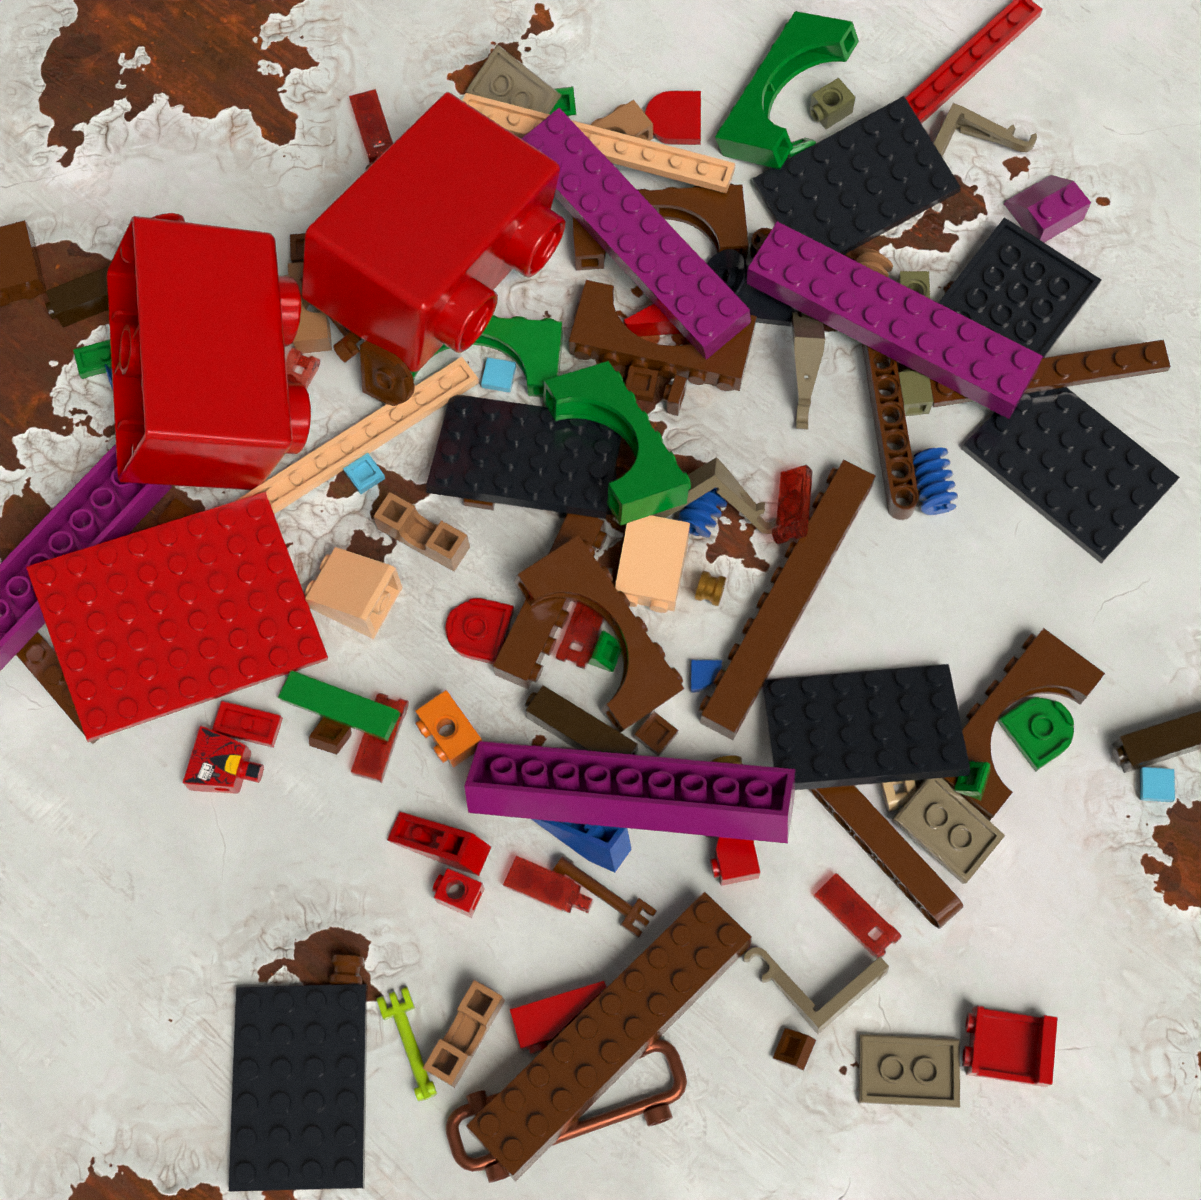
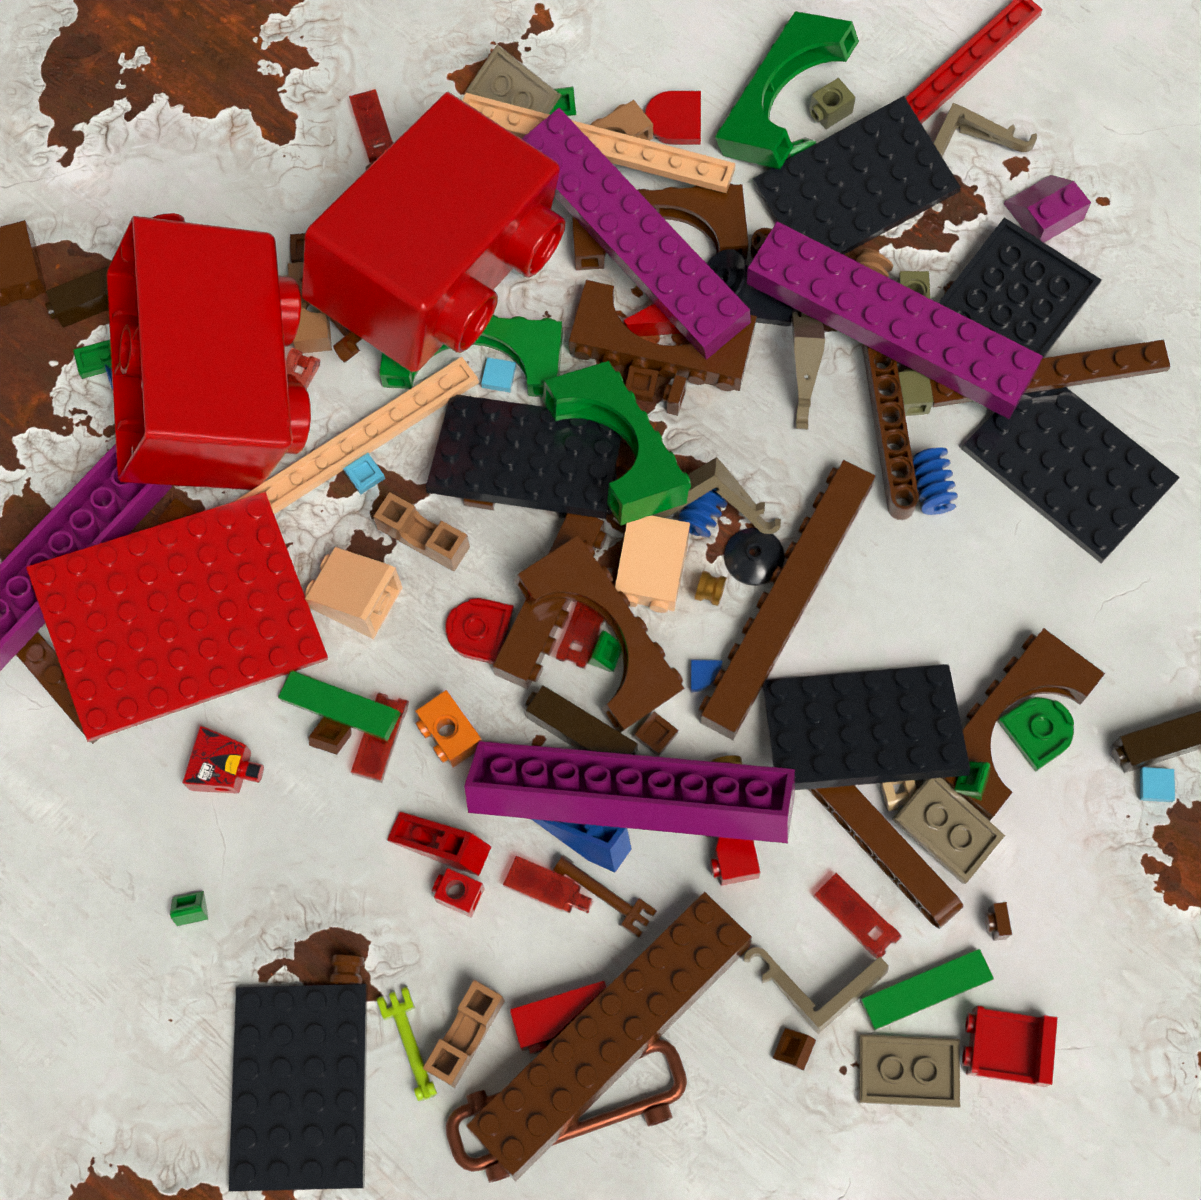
red plate [212,701,283,748] -> none
reddish brown tile [360,341,415,406] -> none
clear red plate [772,464,813,544] -> none
none -> green slope [170,891,209,926]
none -> black dish [724,528,785,586]
none -> green tile [860,949,994,1031]
none -> reddish brown plate [985,902,1012,941]

